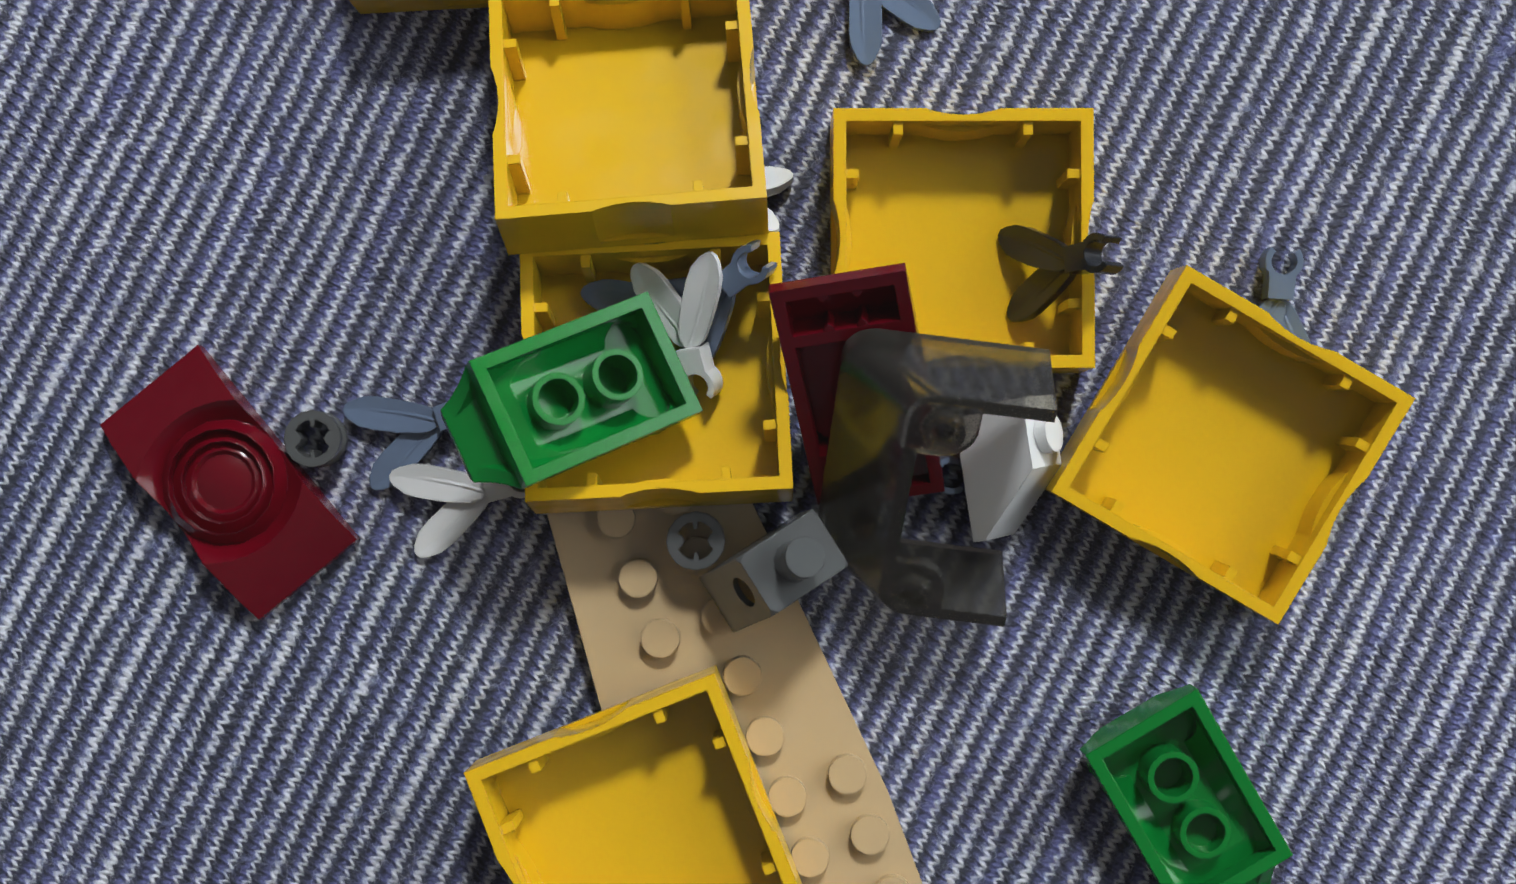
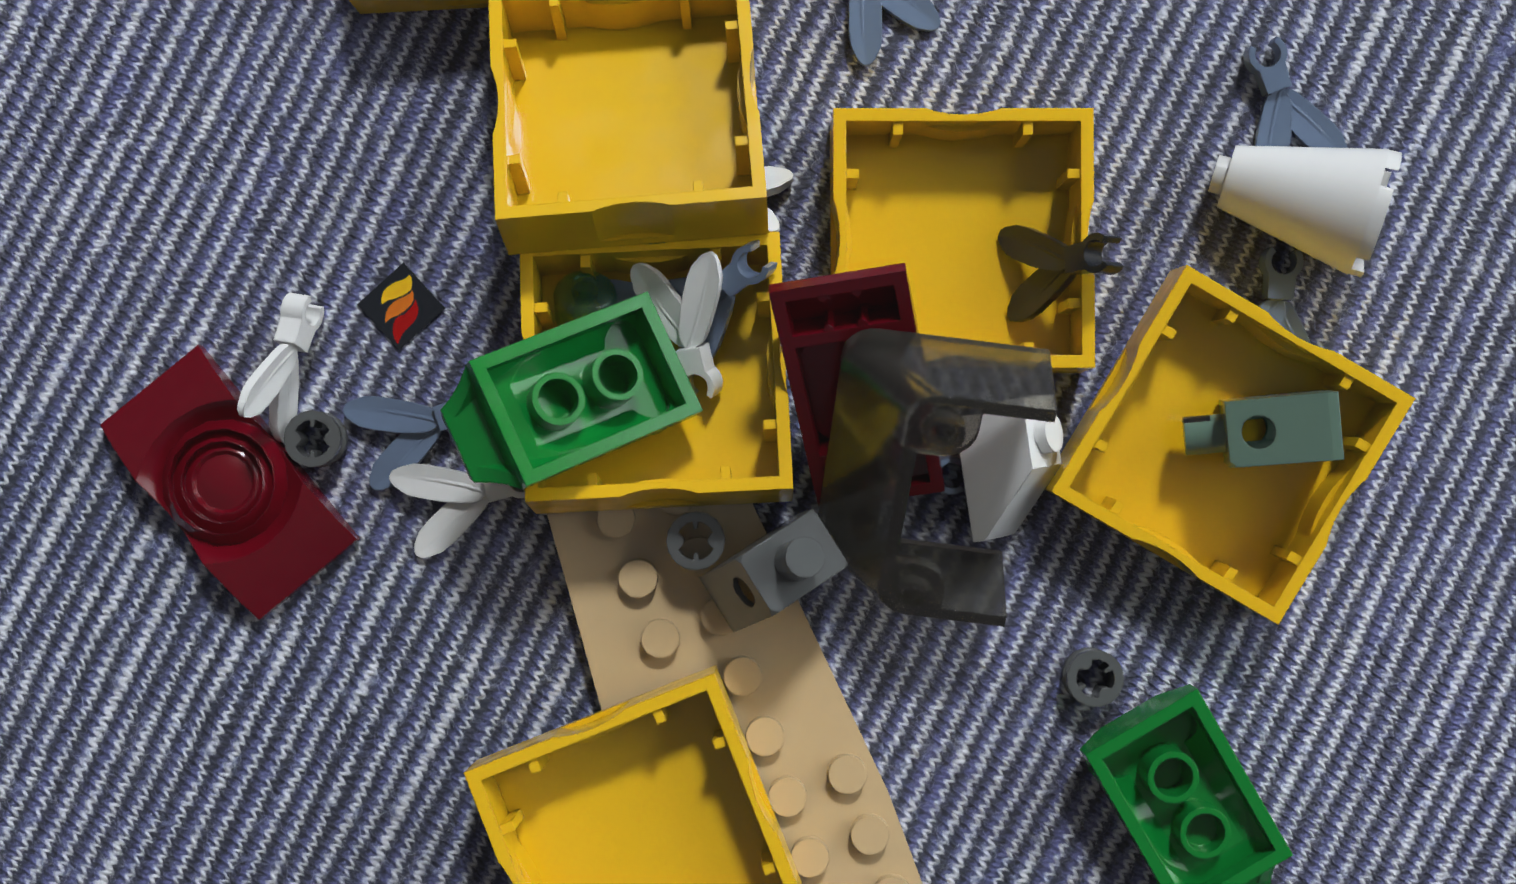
none -> white piece [237,293,324,443]
none -> black sticker [357,262,445,350]
none -> clear green piece [553,270,617,326]
none -> dark grey bush [1061,647,1124,707]
none -> sand green torso [1182,389,1344,468]
none -> white cone [1208,145,1402,277]
none -> sand blue piece [1243,36,1348,148]

